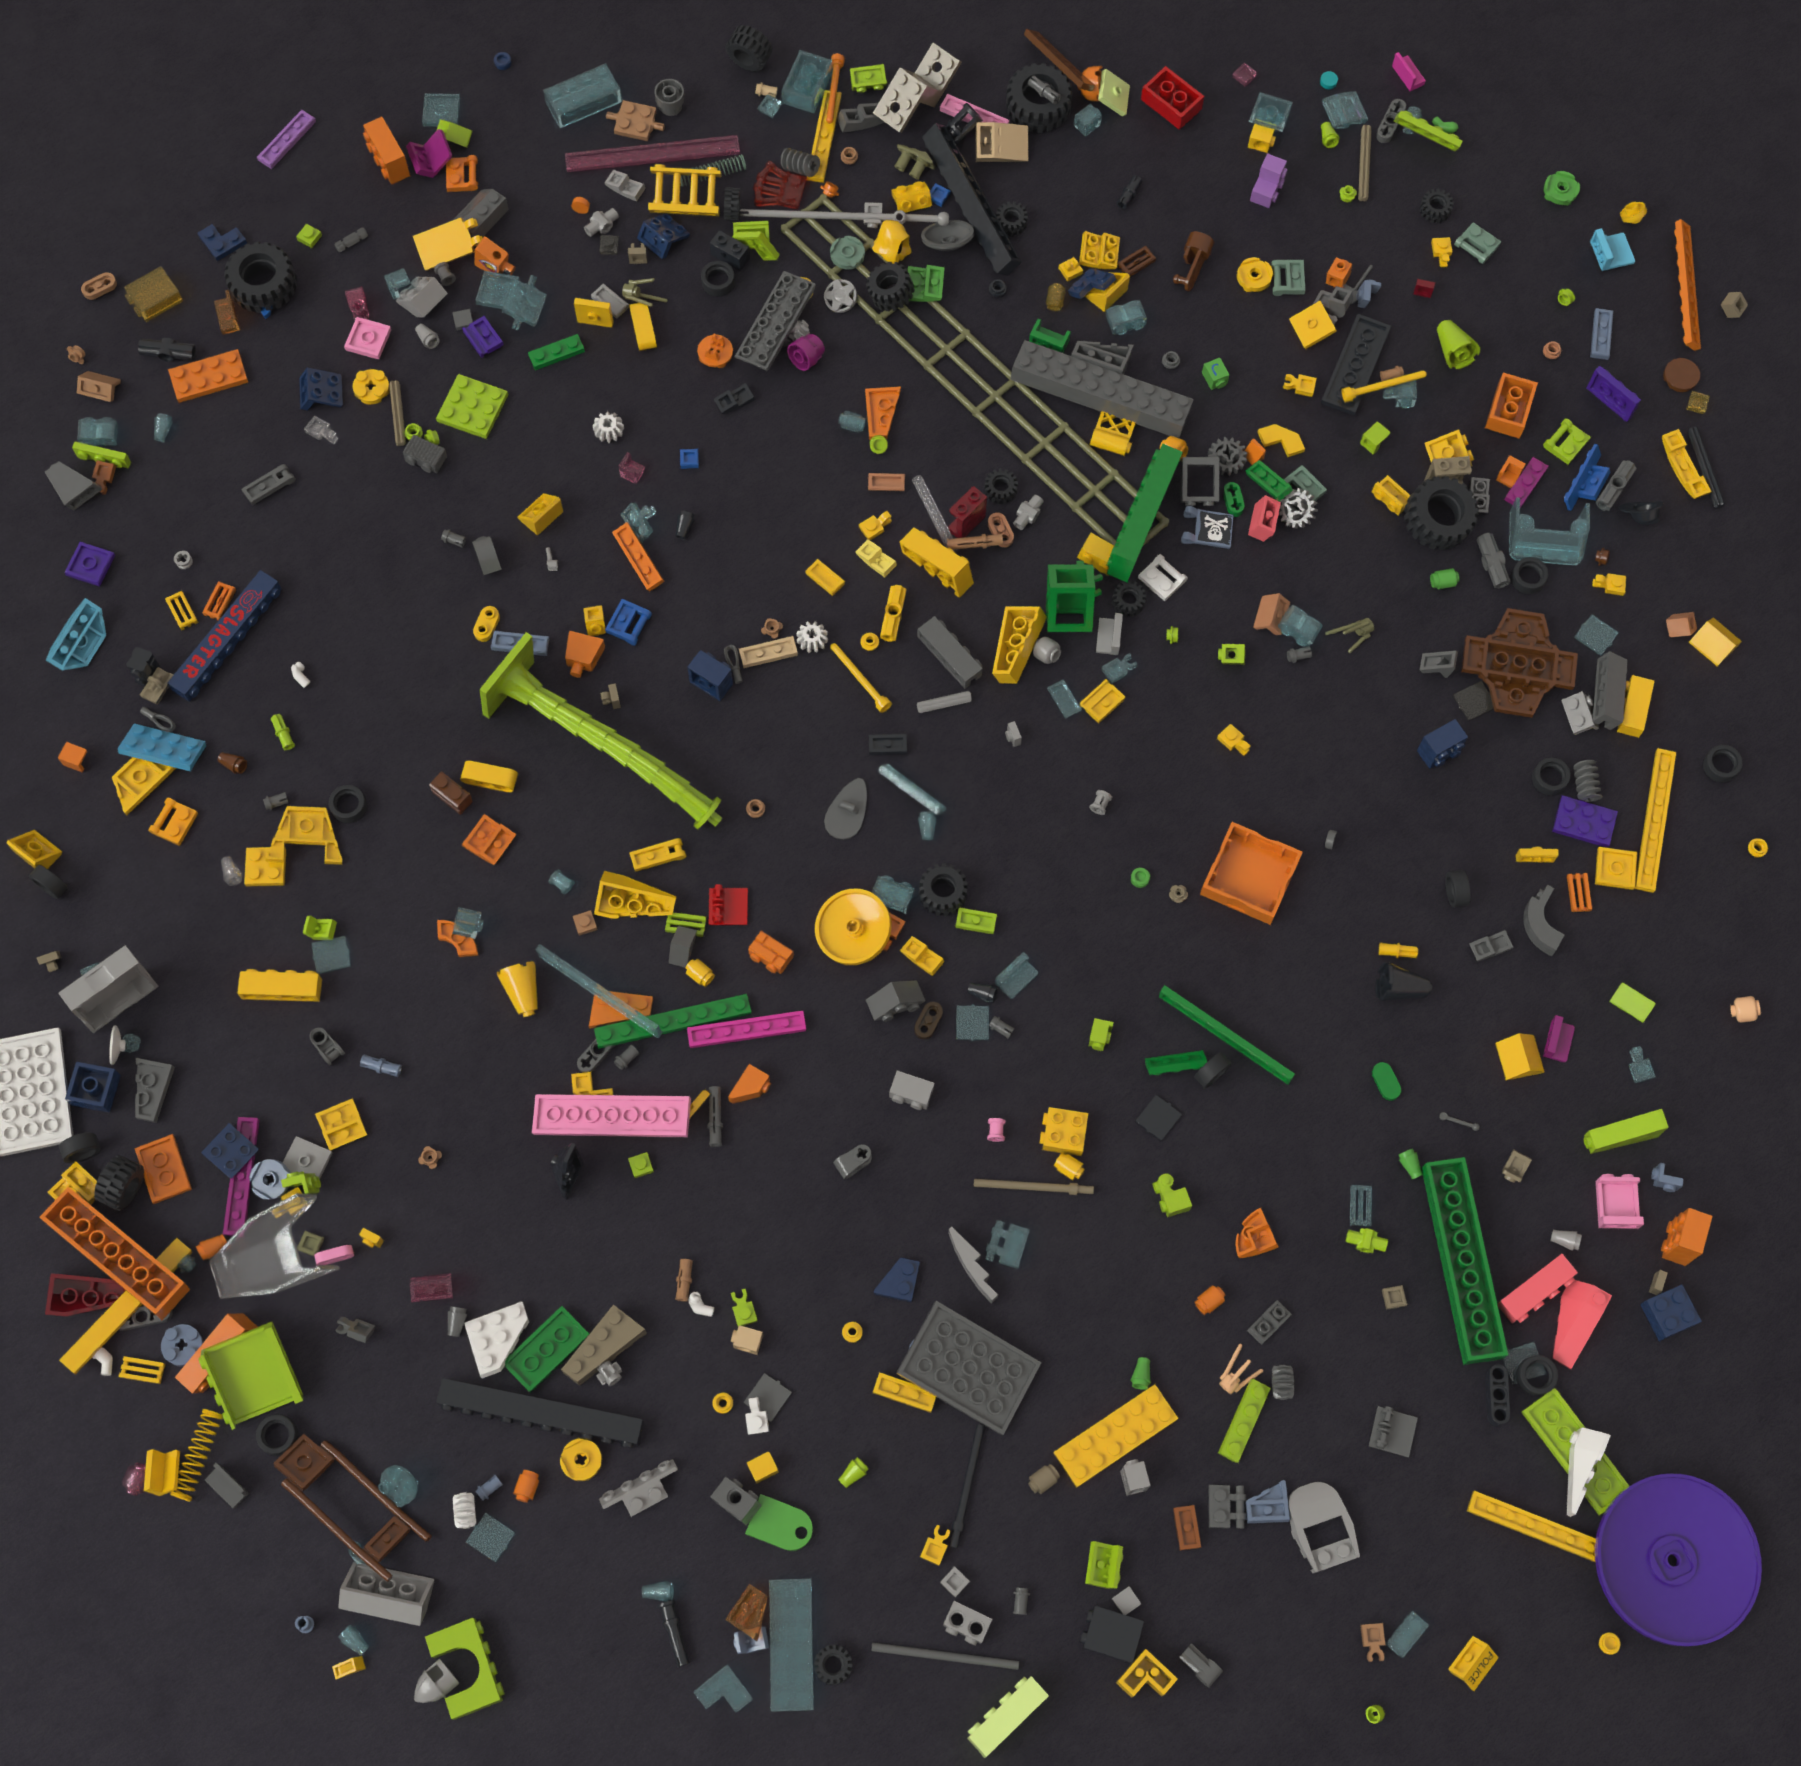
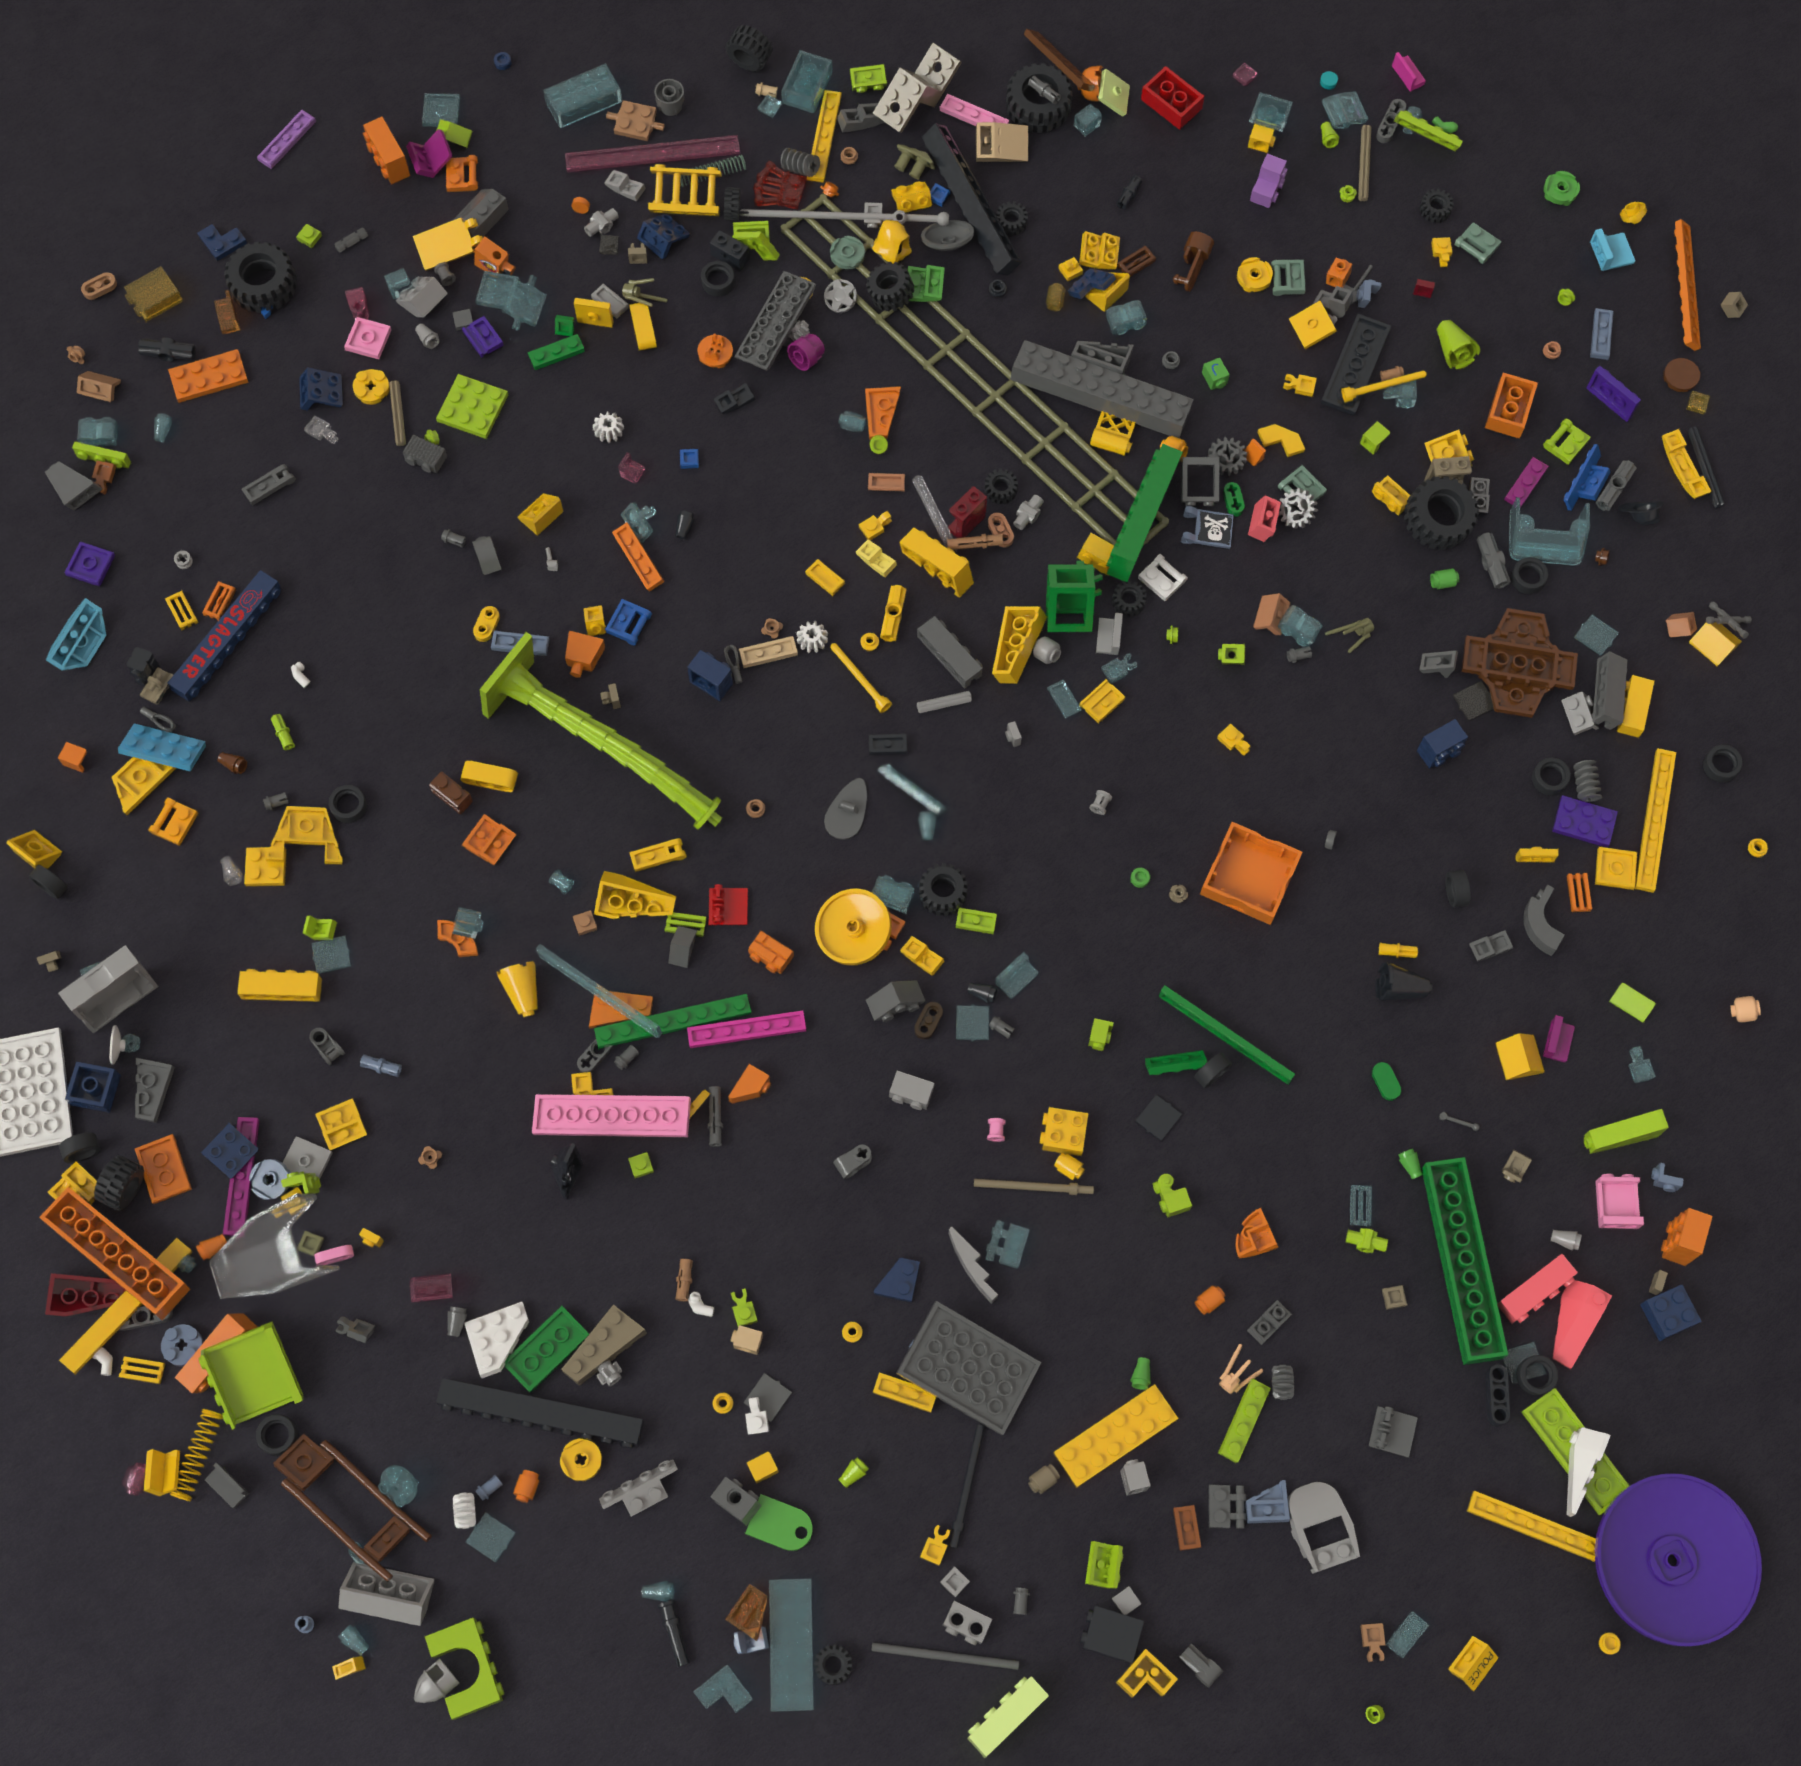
lime plate [404,423,423,441] -> none
yellow brick [686,959,715,987] -> none
orange piece [826,53,845,124] -> none
black piece [946,103,983,144] -> none
green panel [1029,319,1071,353] -> none
green plate [1246,460,1293,501] -> none
orange panel [1496,456,1526,488] -> none
yellow plate [1592,573,1626,596] -> none
none -> green tile [555,315,574,336]
none -> dark grey piece [1706,602,1752,639]

